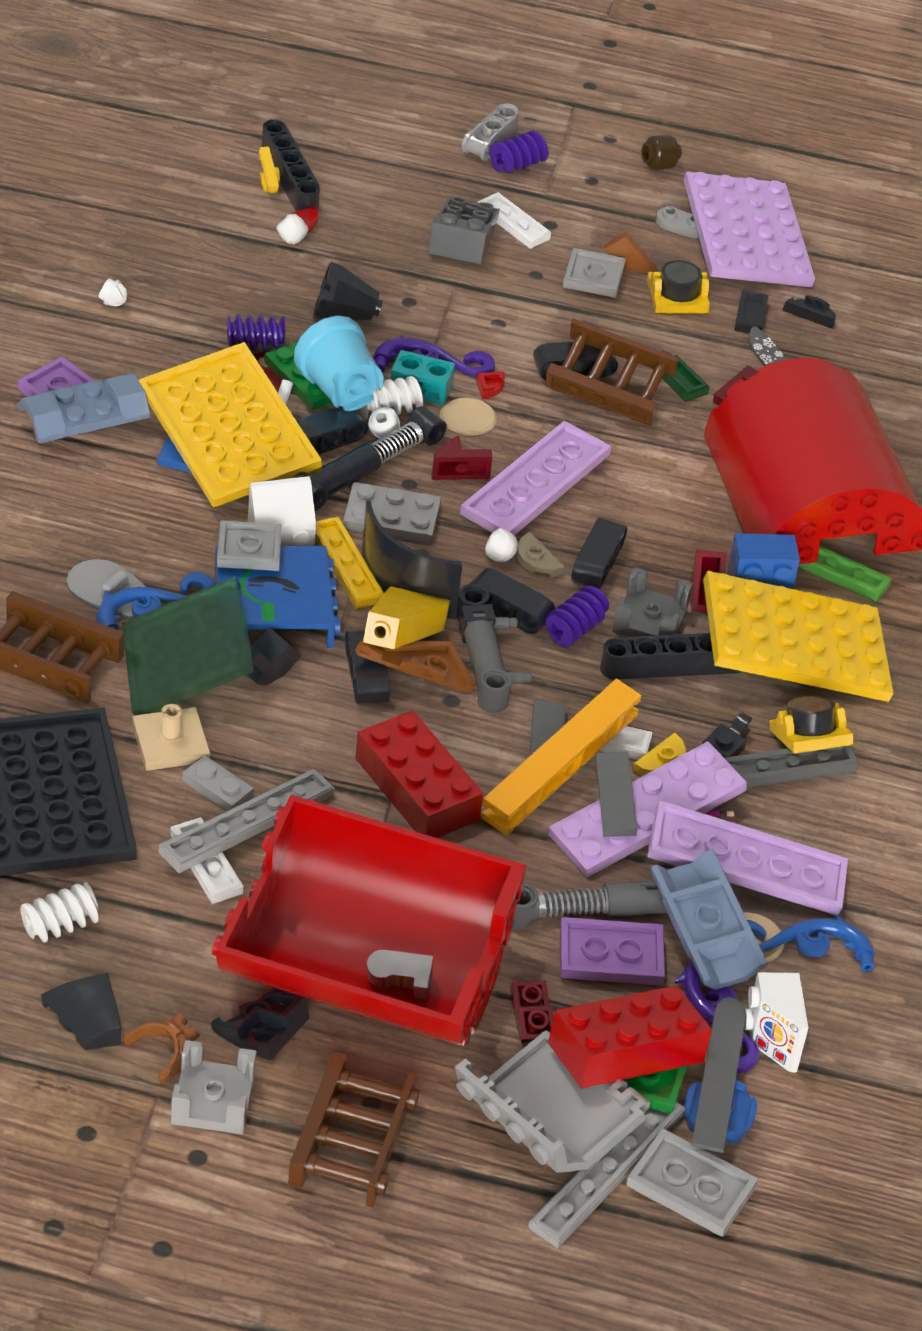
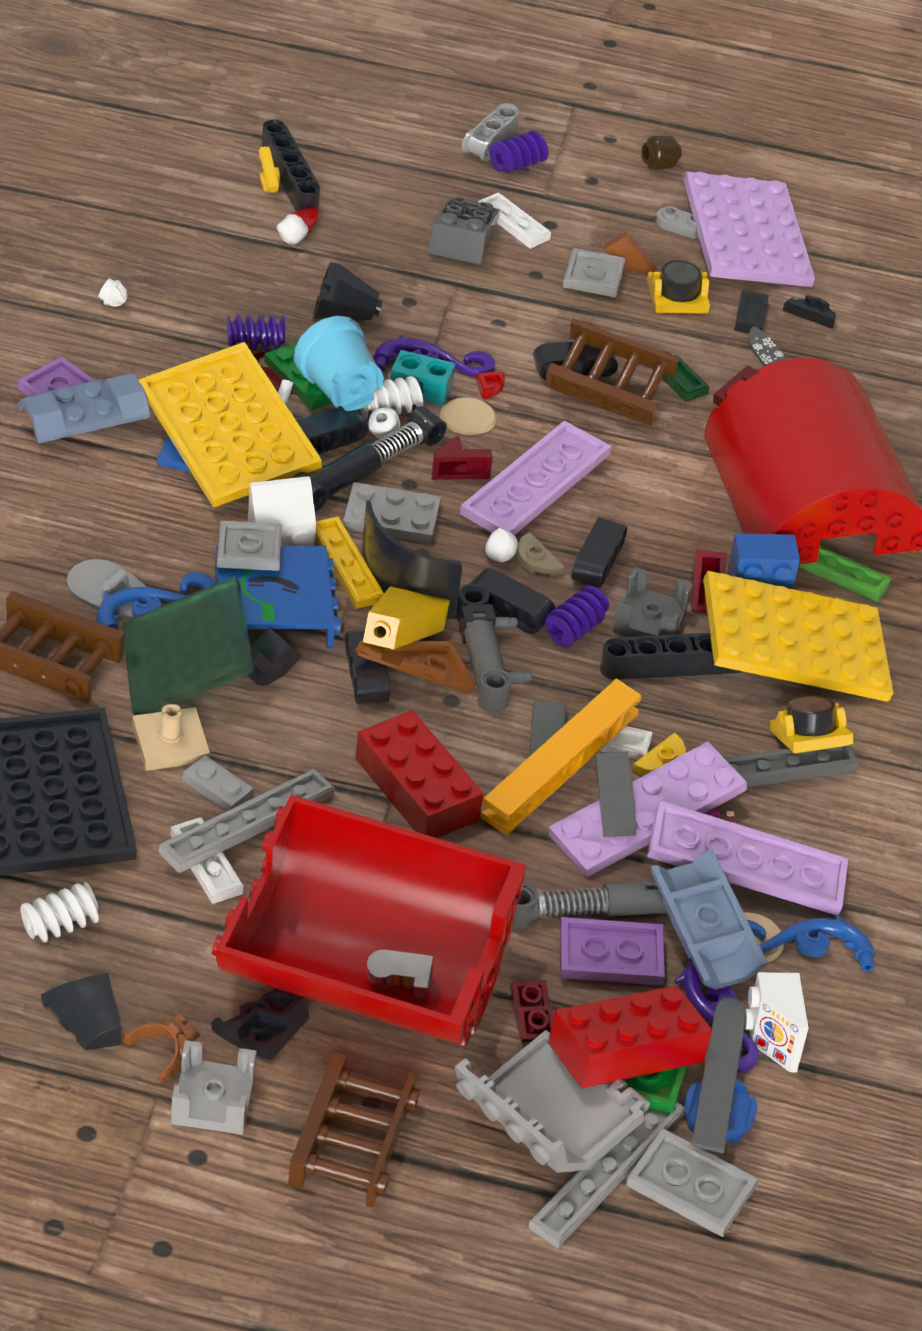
black plate [702,712,753,758] -> none

